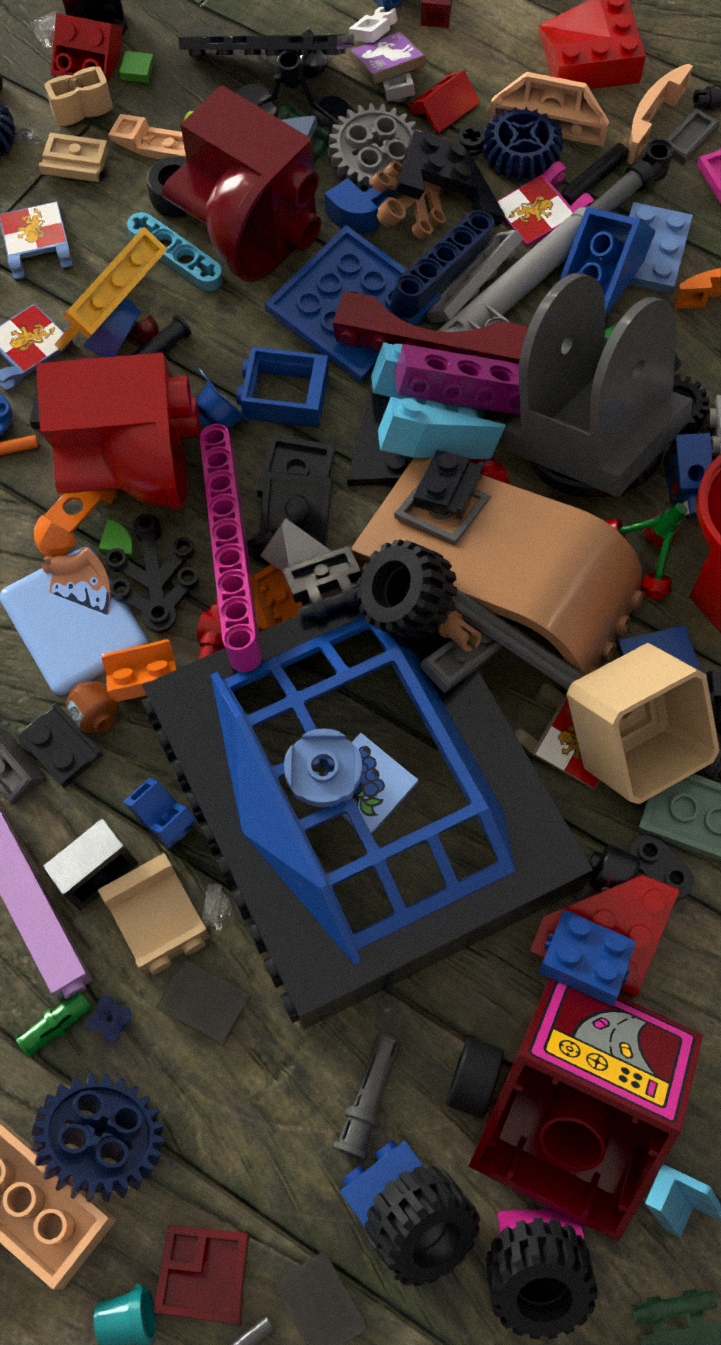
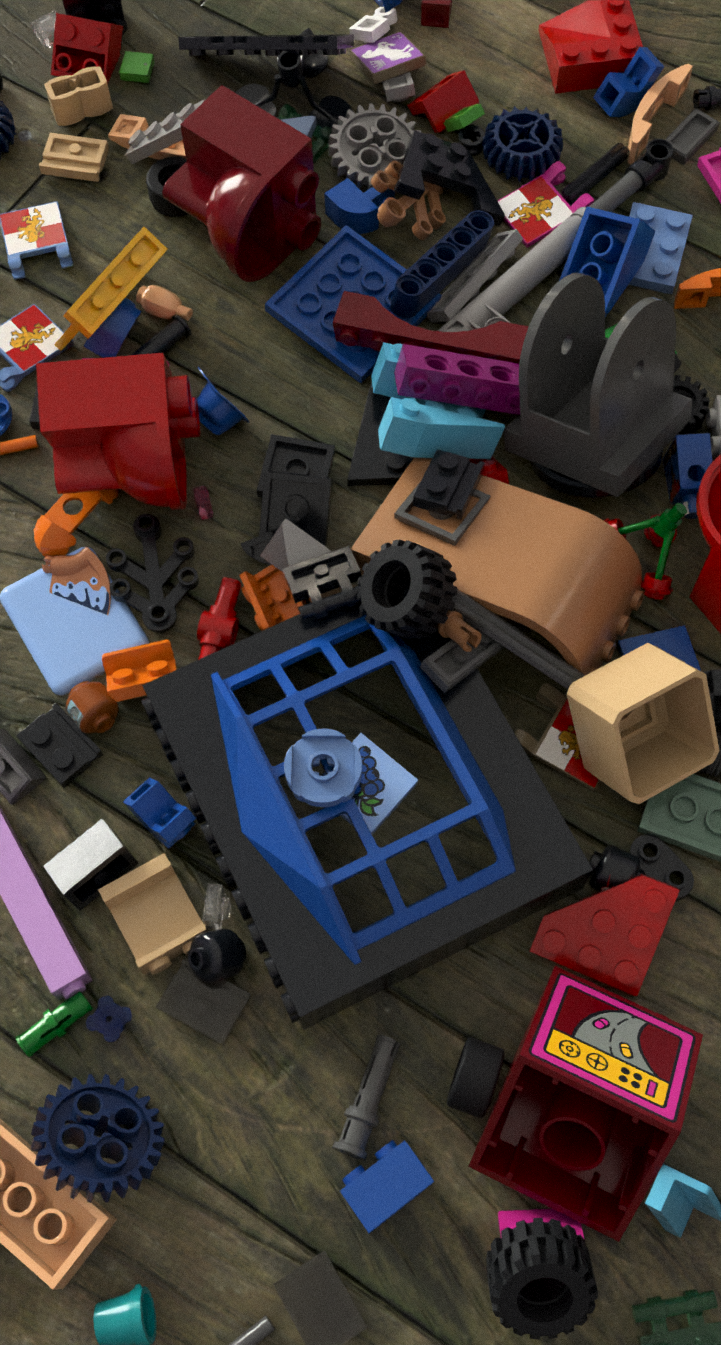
bright green tile [98,519,134,560] -> none
medium azure beam [127,212,223,292] -> none
clear red hinge [131,315,159,343] -> none
dark red plate [153,1225,250,1326] -> none
dark pink beam [199,424,262,672] -> none
blue window [236,347,329,428] -> none
black tyre [365,1166,480,1286] -> none
light nougat wedge [489,72,609,147] -> none
blue plate [539,909,636,1007] -> none
none -> light grey plate [124,99,206,164]
none -> light nougat plant [136,285,193,321]
none -> black head [188,929,246,982]
none -> clear pink tile [193,485,214,520]
none -> bright green tile [444,104,485,132]
none -> blue brick [593,47,664,117]

